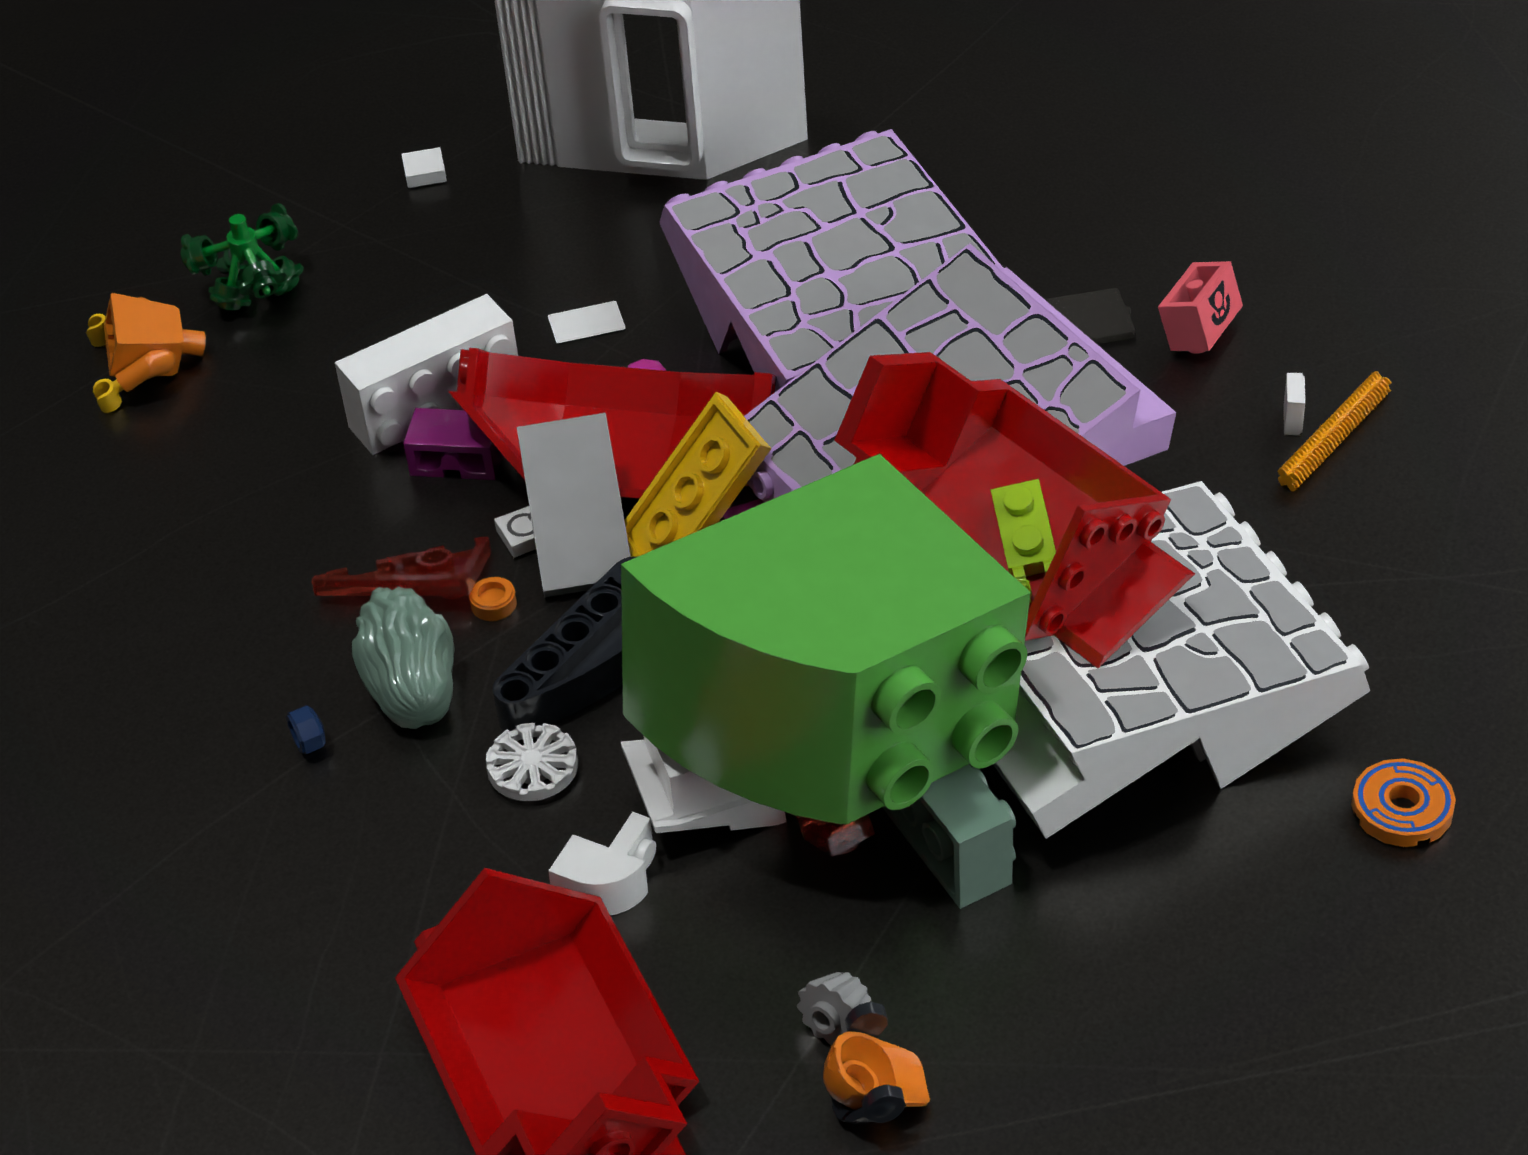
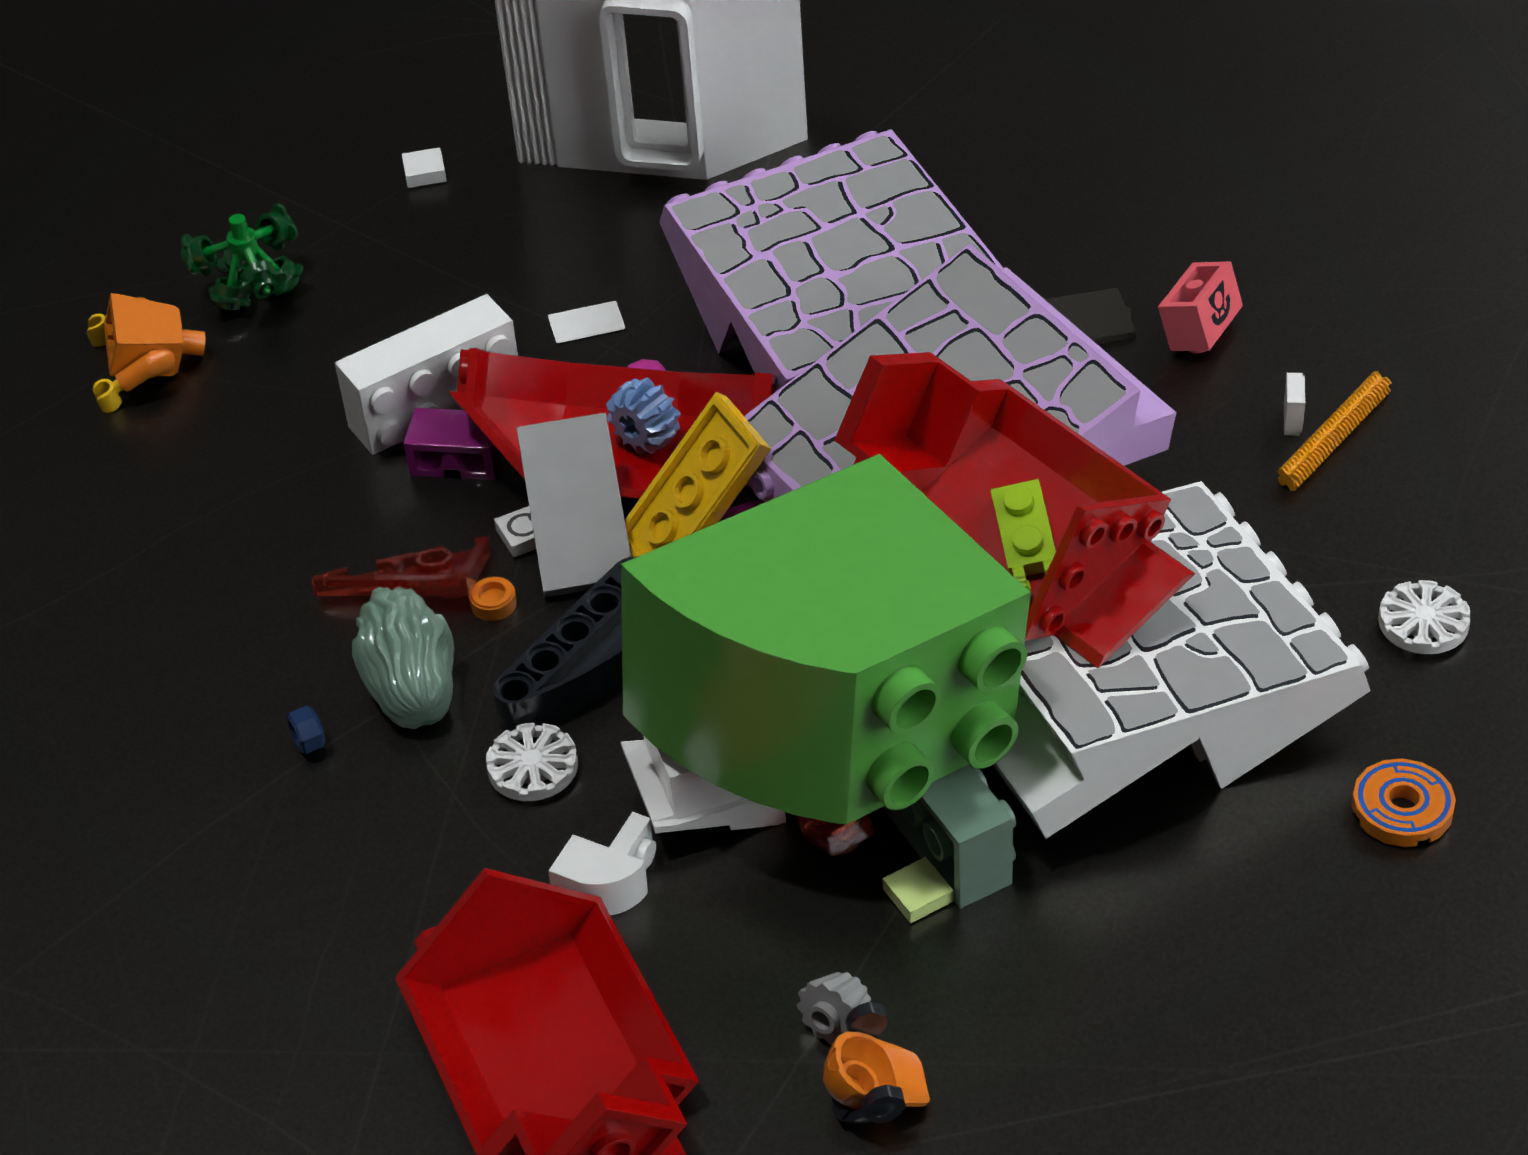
none -> medium blue gear [606,377,681,454]
none -> yellowish green tile [882,857,954,924]
none -> white wheel [1378,580,1470,654]

